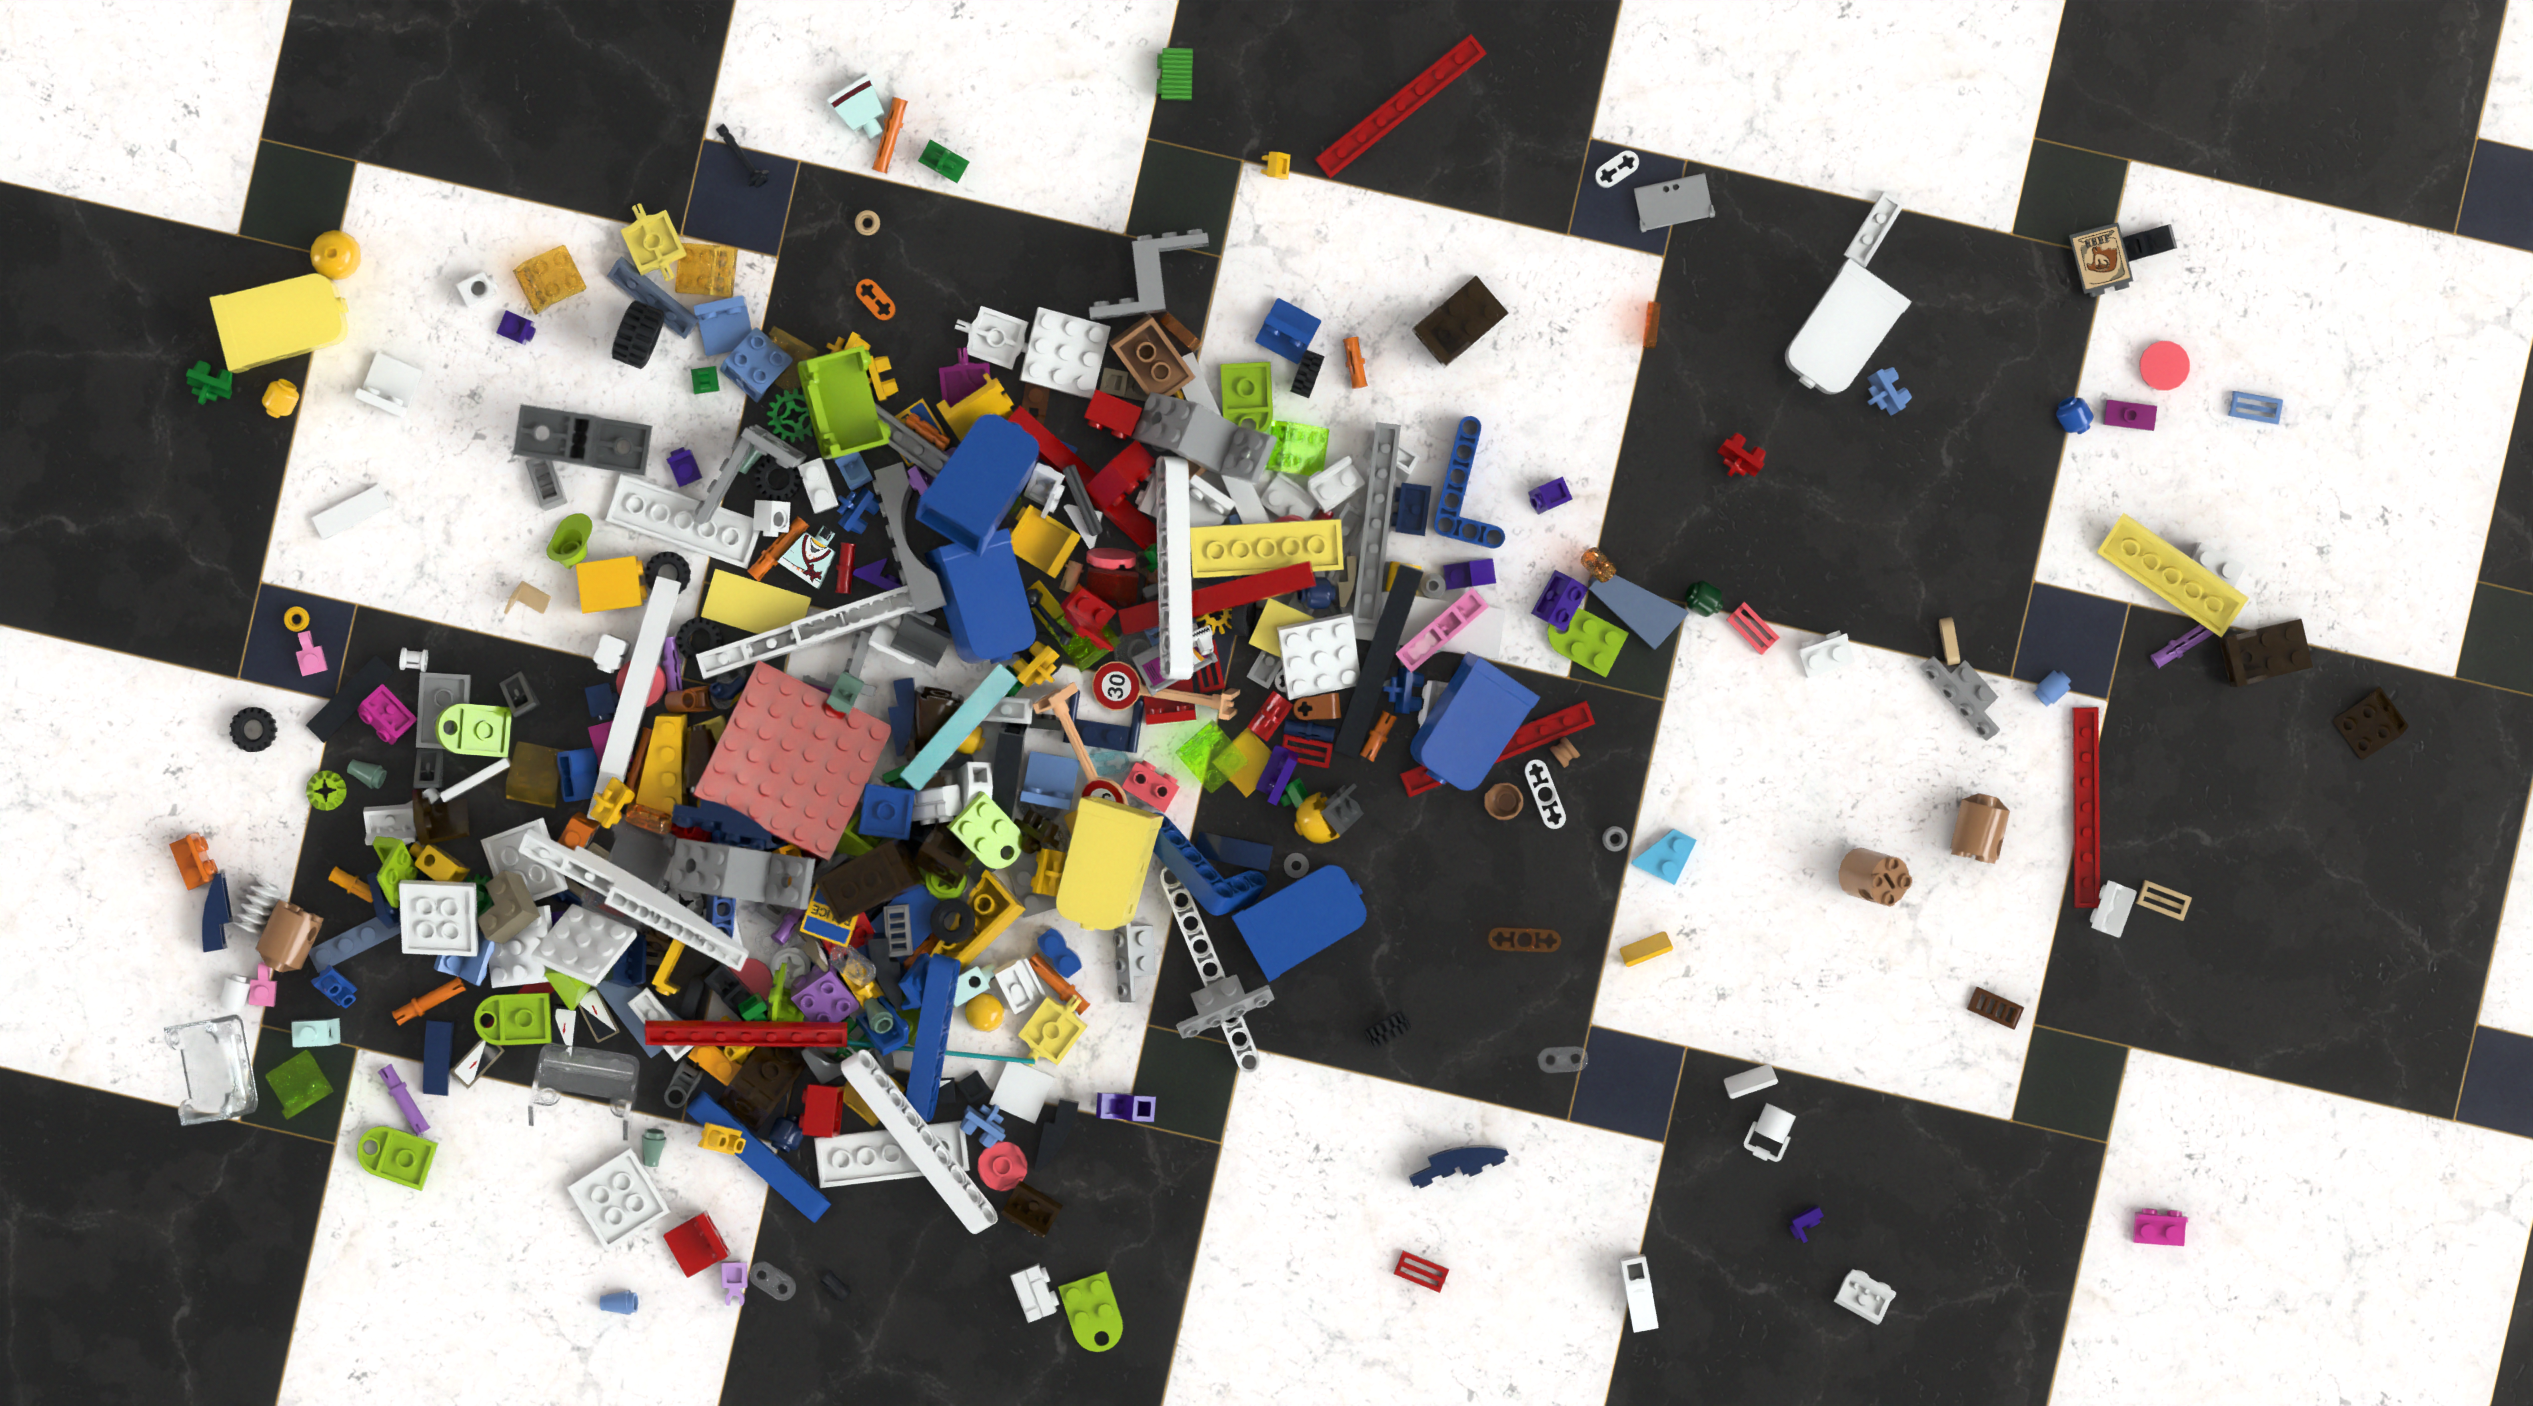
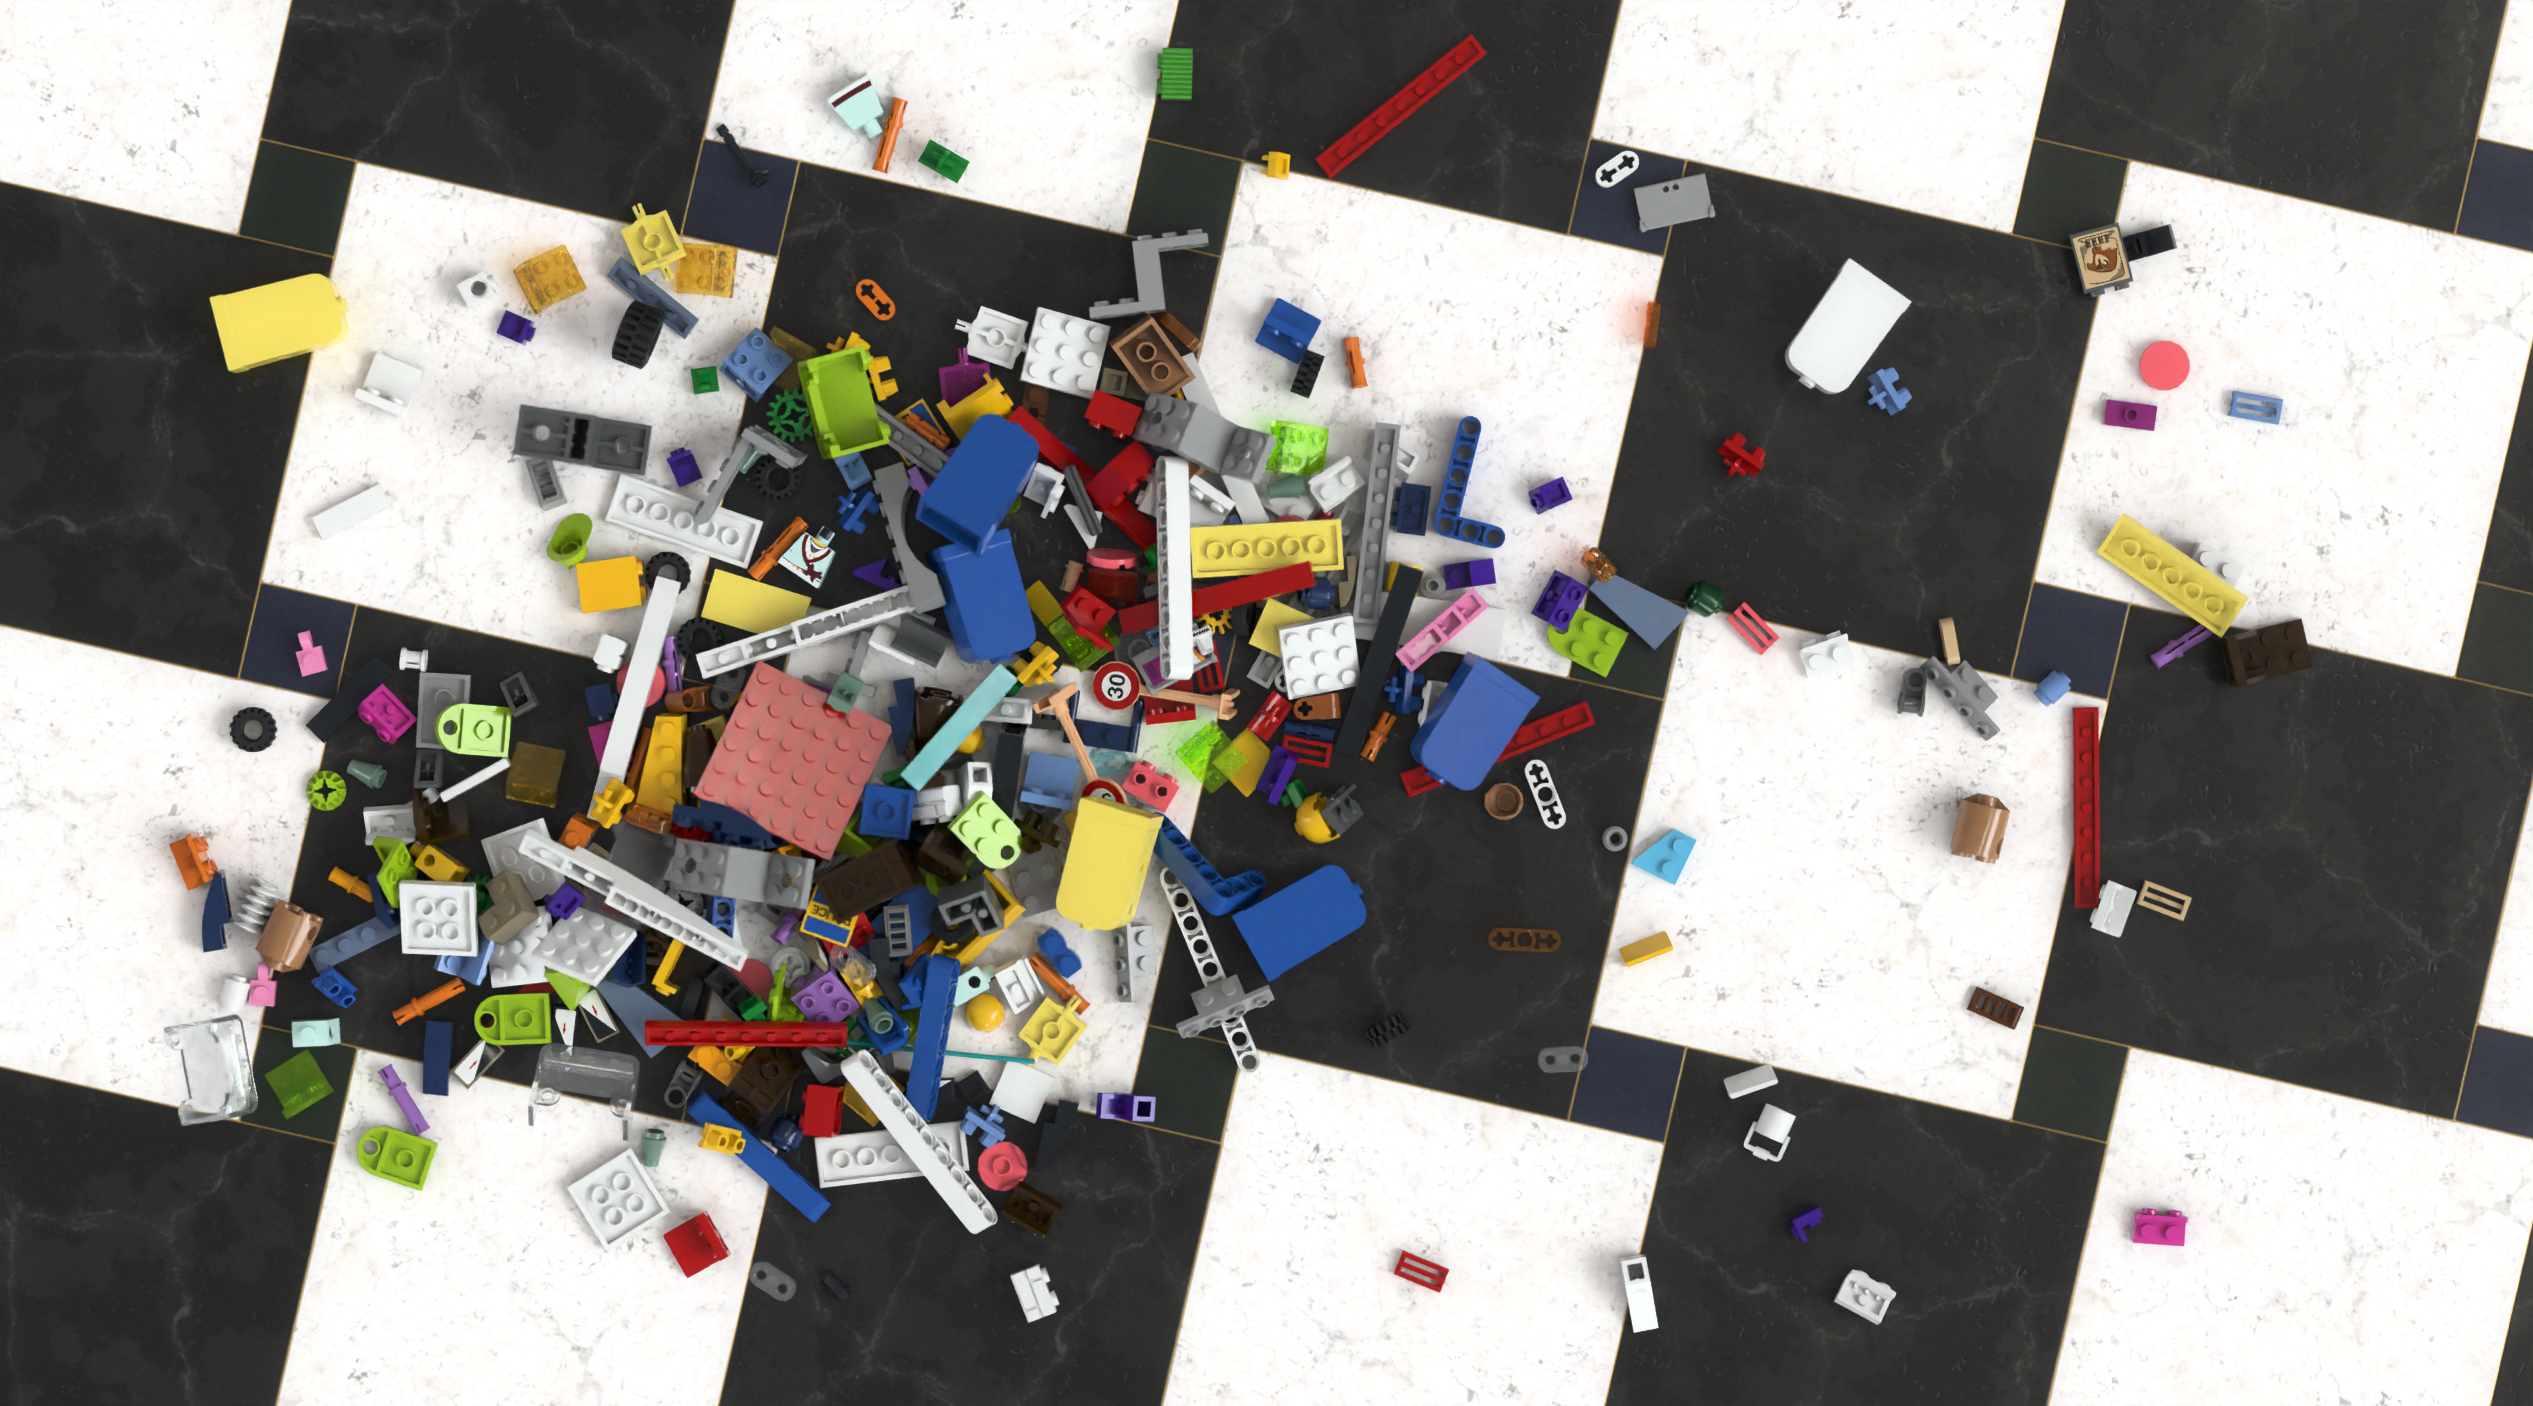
green hips [186,360,233,405] -> none
yellow head [262,379,299,418] -> none
yellow plate [284,607,309,632] -> none
yellow cylinder [310,230,361,280] -> none
tan bracket [504,581,551,614] -> none
blue brick [557,747,598,802] -> none
medium blue cone [600,1290,638,1315] -> none
white tile [627,987,694,1062] -> none
medium blue bracket [693,295,752,356] -> none
dark blue arm [709,676,747,700] -> none
lavender plate [721,1262,748,1306] -> none
white brick [753,500,791,537] -> none
white brick [798,458,840,514] -> none
red pin [835,542,857,594] -> none
tan plate [855,210,880,236] -> none
yellow panel [1009,505,1082,579] -> none
black piece [1025,589,1073,646] -> none
yellow hips [1030,848,1066,897] -> none
lime plate [1058,1271,1123,1352] -> none
dark blue slope [1196,831,1273,871] -> none
lime plate [1220,362,1273,432] -> none
light grey plate [1284,853,1309,878] -> none
dark blue slope [1409,1145,1509,1189] -> none
dark brown bracket [1412,275,1509,369] -> none
medium nougat wheel [1549,736,1580,768] -> none
medium nougat cylinder [1839,848,1912,907] -> none
white tile [1844,191,1905,268] -> none
blue head [2056,396,2094,434] -> none
dark brown bracket [2333,686,2409,760] -> none
none -> dark purple bracket [543,881,586,921]
none -> dark grey brick [938,874,1004,937]
none -> sand green cone [1267,473,1305,499]
none -> dark grey piece [1897,668,1927,717]

